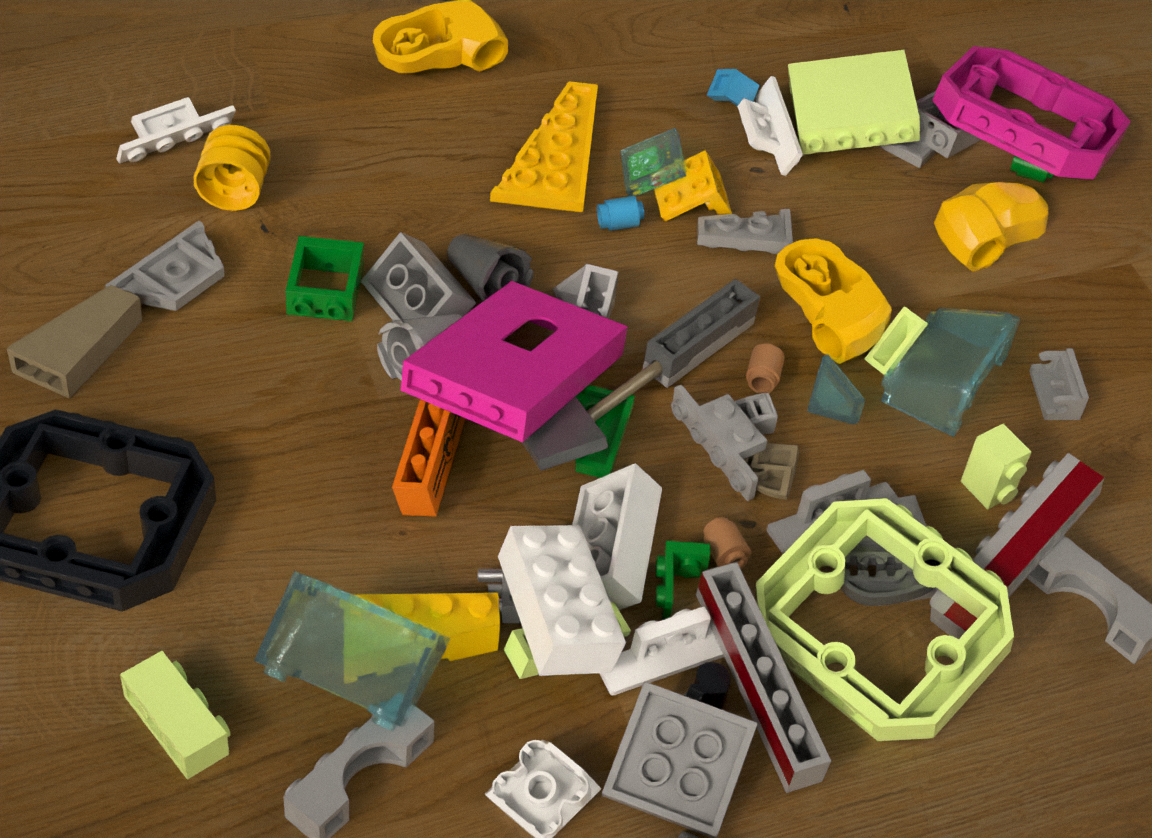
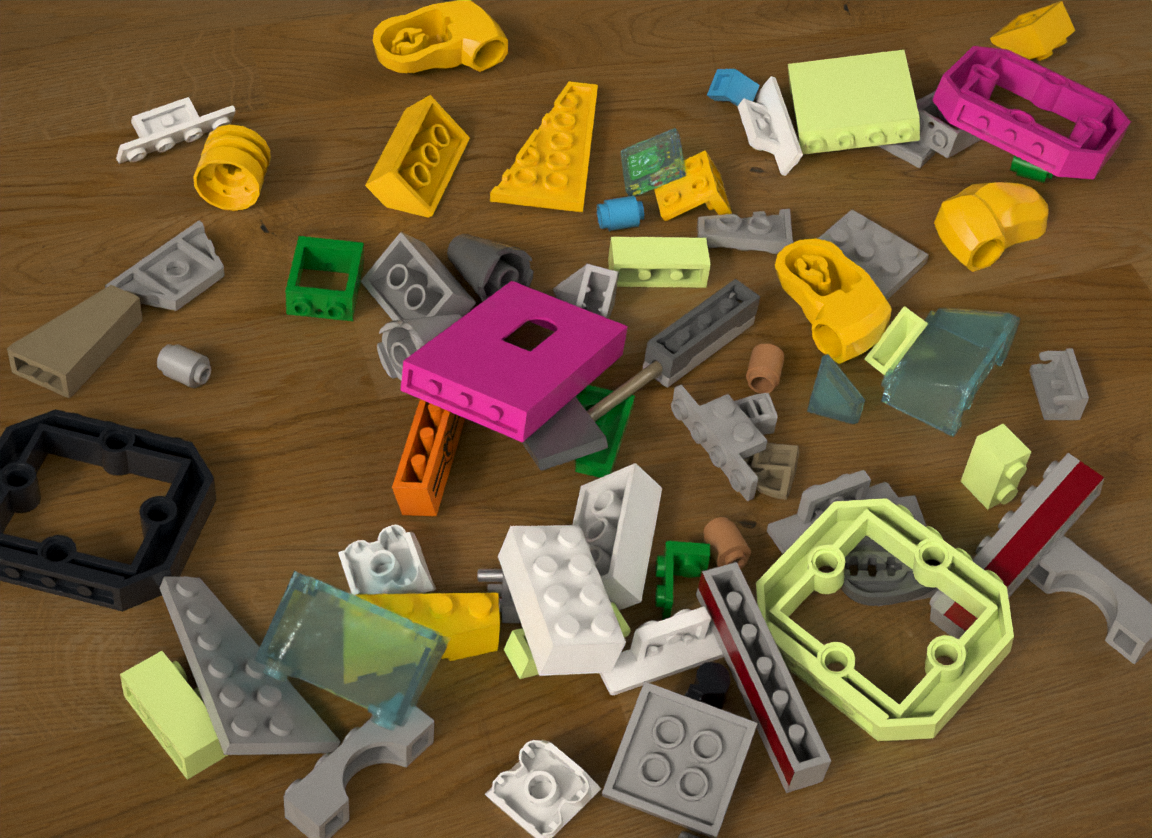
none -> light grey brick [157,344,211,388]
none -> light grey wing [160,576,341,755]
none -> white slope [338,525,436,595]
none -> yellow slope [365,95,470,218]
none -> yellowish green brick [608,237,711,288]
none -> light grey plate [818,210,929,299]
none -> yellow slope [990,1,1076,61]

